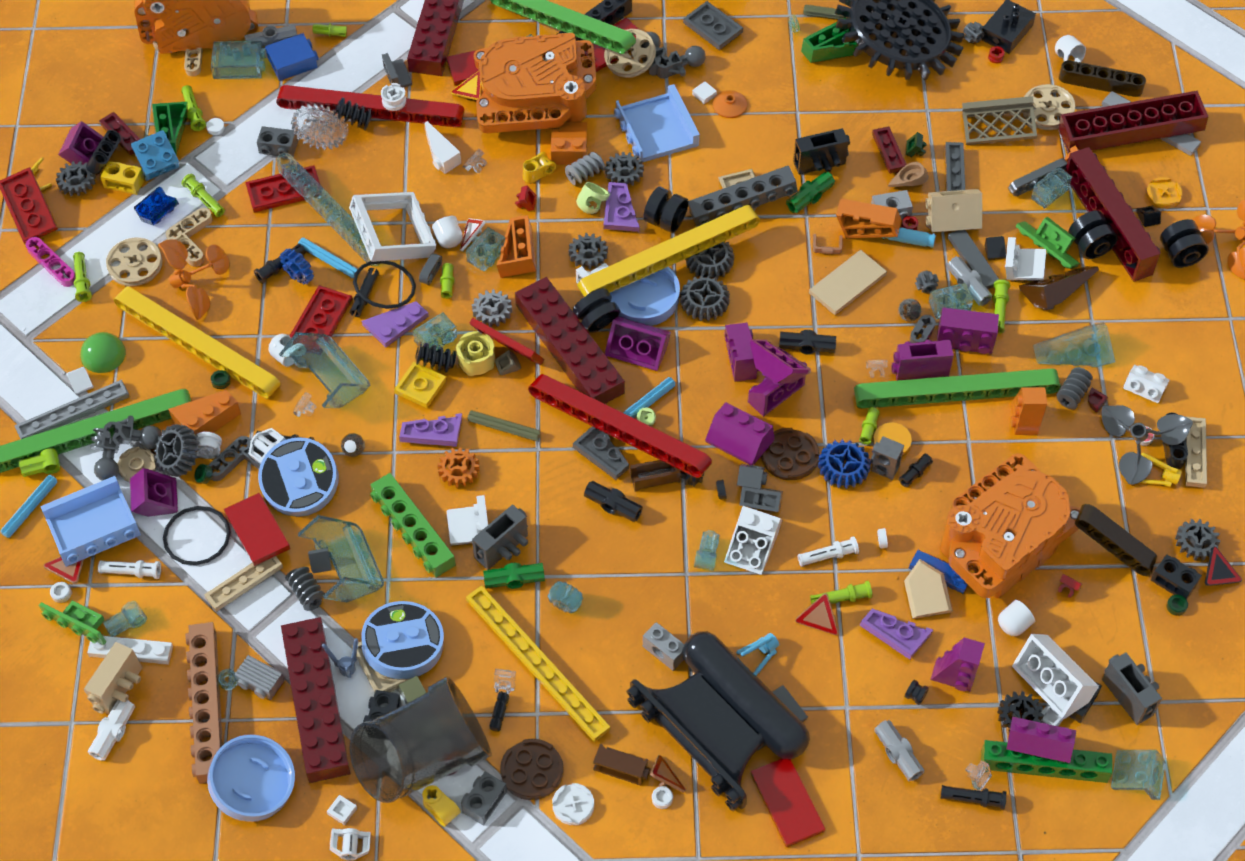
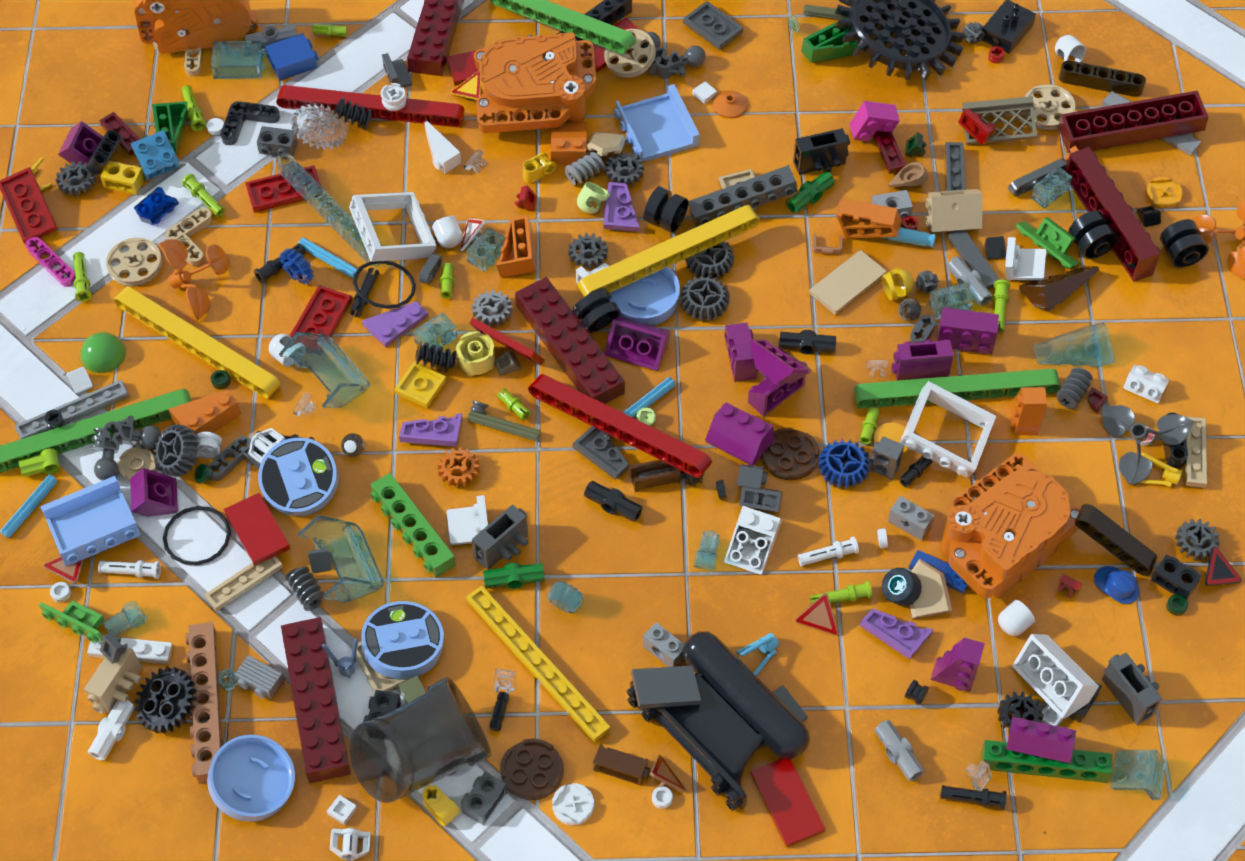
none -> black bush [45,409,65,430]
none -> dark grey tile [100,633,128,664]
none -> black gear [134,666,197,734]
none -> black beam [221,101,280,145]
none -> dark grey bush [470,400,489,414]
none -> lime pin [497,388,531,420]
none -> tan tile [587,132,626,156]
none -> dark grey tile [631,666,701,709]
none -> dark pink brick [850,101,900,142]
none -> yellow helmet [882,268,914,301]
none -> black wheel [882,567,922,606]
none -> light grey brick [888,496,935,541]
none -> white window [900,381,996,478]
none -> red tile [958,108,996,145]
none -> blue piece [1094,566,1139,604]

